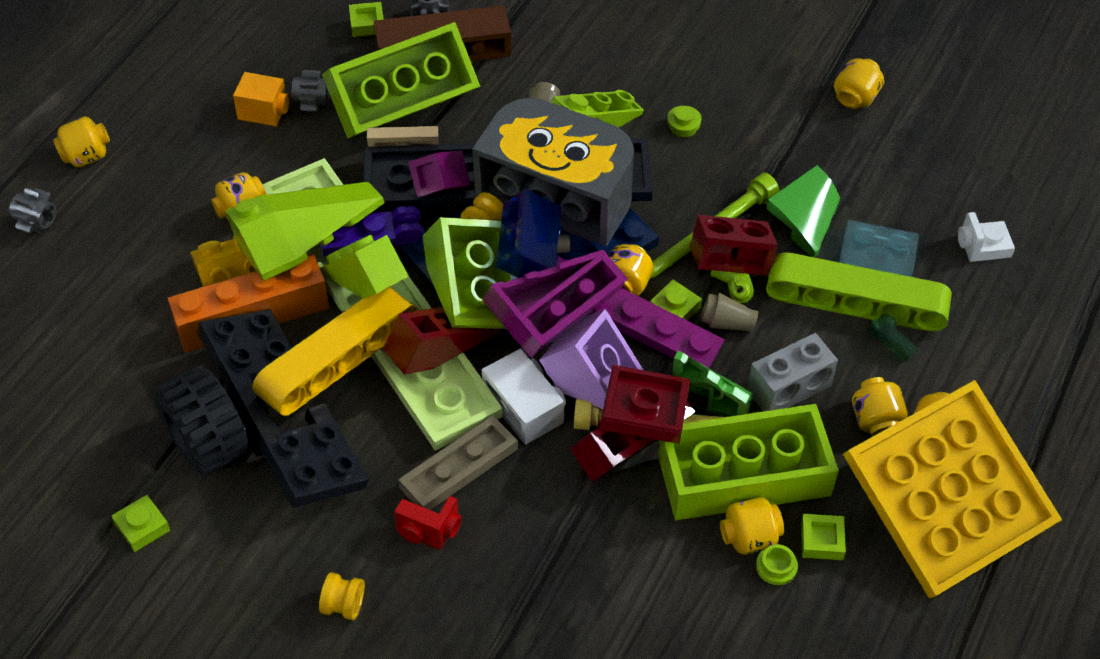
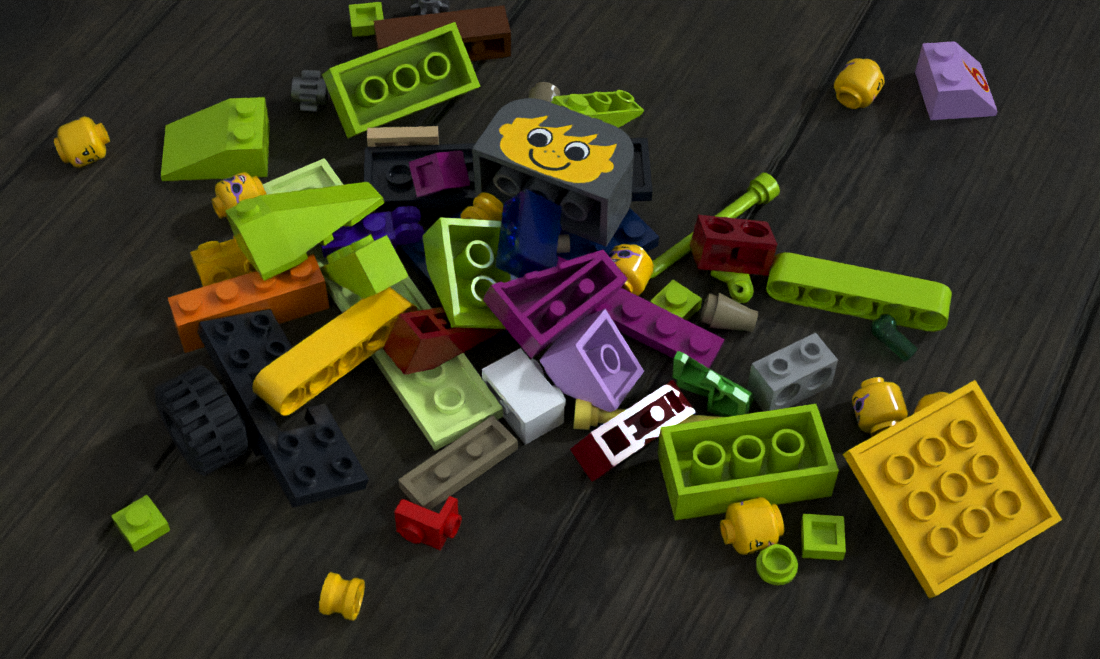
flat silver gear [9,187,56,233] -> none
light orange brick [233,72,290,127] -> none
dark red tile [599,365,691,444] -> none
lime plate [667,106,702,137] -> none
bright green slope [766,165,840,258] -> none
clear light blue plate [839,220,919,277] -> none
white bracket [958,212,1015,262] -> none
none -> lime slope [161,97,270,181]
none -> lavender slope [915,42,998,120]

